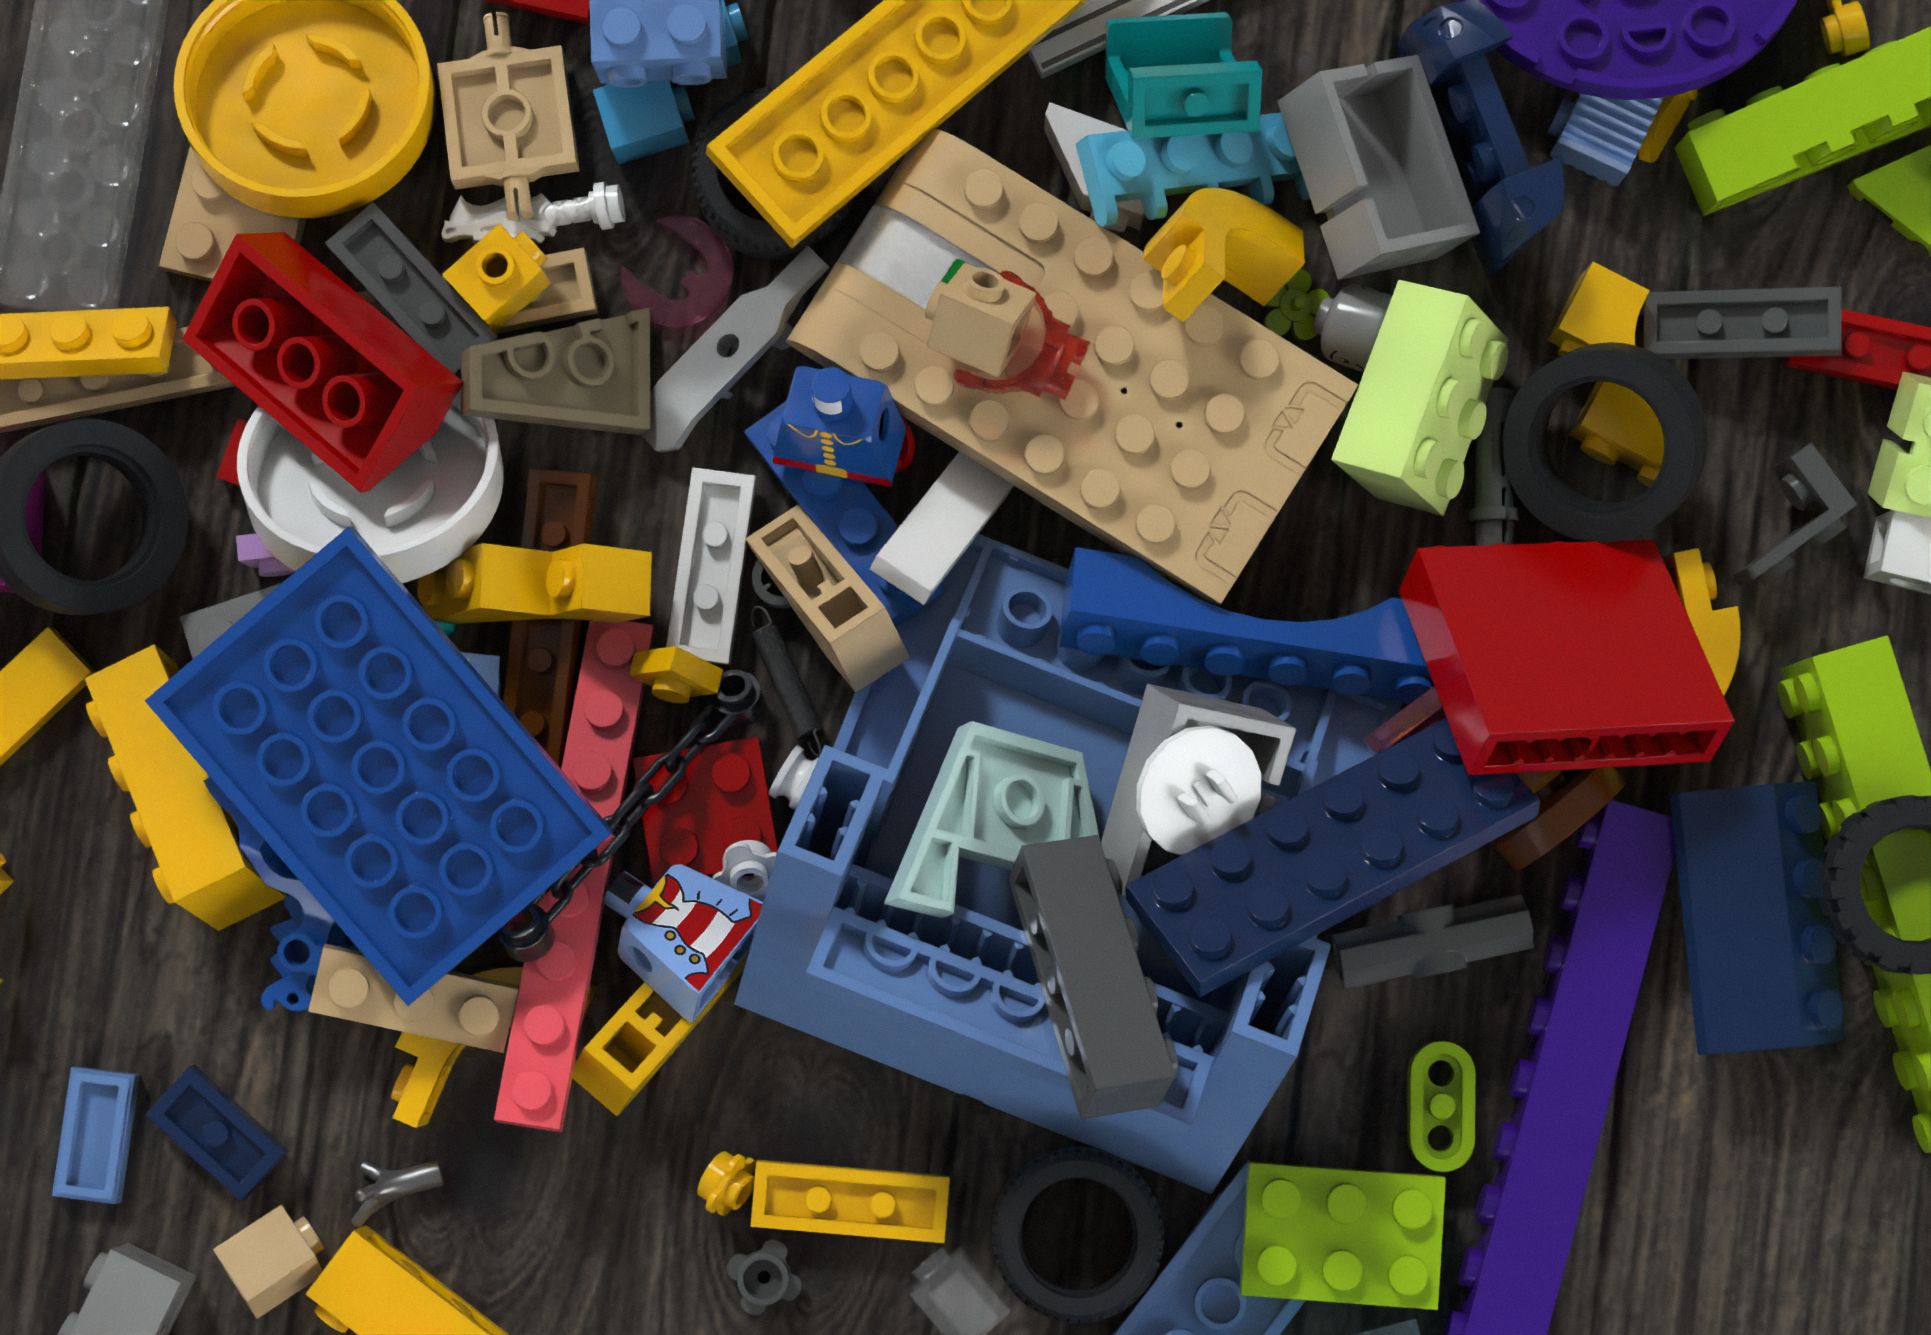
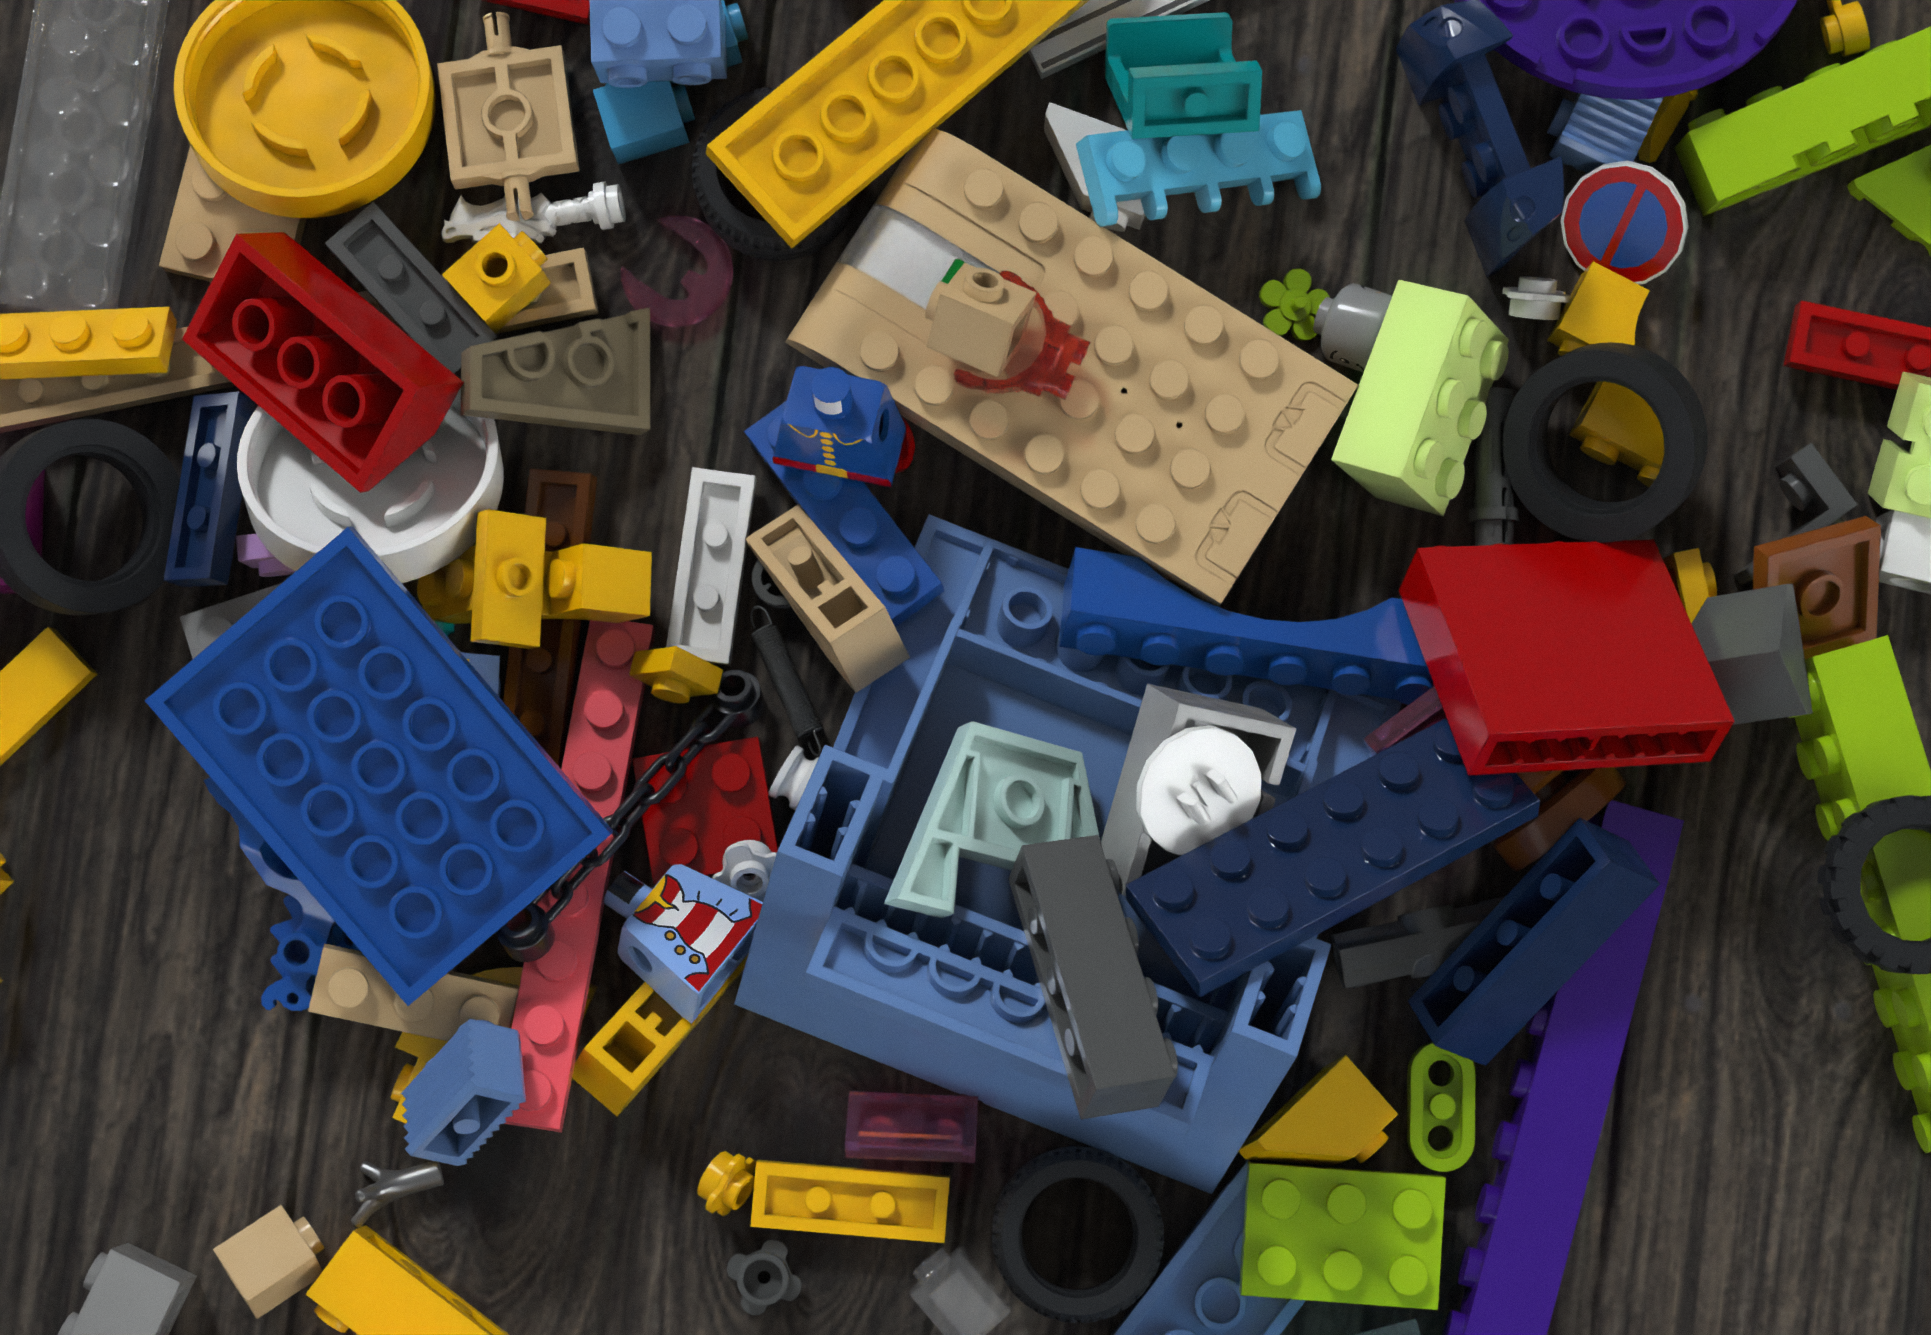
medium blue tile [52,1066,140,1204] -> none
yellow wedge [84,644,287,931] -> none
dark blue plate [146,1065,289,1202] -> none
light grey piece [642,245,830,453] -> none
white tile [870,452,1014,605] -> none
yellow arch [1143,188,1305,322] -> none
light grey piece [1277,55,1480,280] -> none
dark grey plate [1644,286,1842,359] -> none
dark blue slope [1669,781,1846,1055] -> none
none -> dark blue plate [164,391,257,587]
none -> medium blue brick [401,1019,526,1166]
none -> yellow plate [471,509,546,649]
none -> clear pink plate [845,1091,978,1163]
none -> yellow slope [1238,1055,1398,1166]
none -> dark blue brick [1408,818,1660,1066]
none -> white plate [1502,276,1571,320]
none -> piece [1560,161,1689,285]
none -> dark grey slope [1692,584,1813,725]
none -> dark orange plate [1753,516,1881,659]

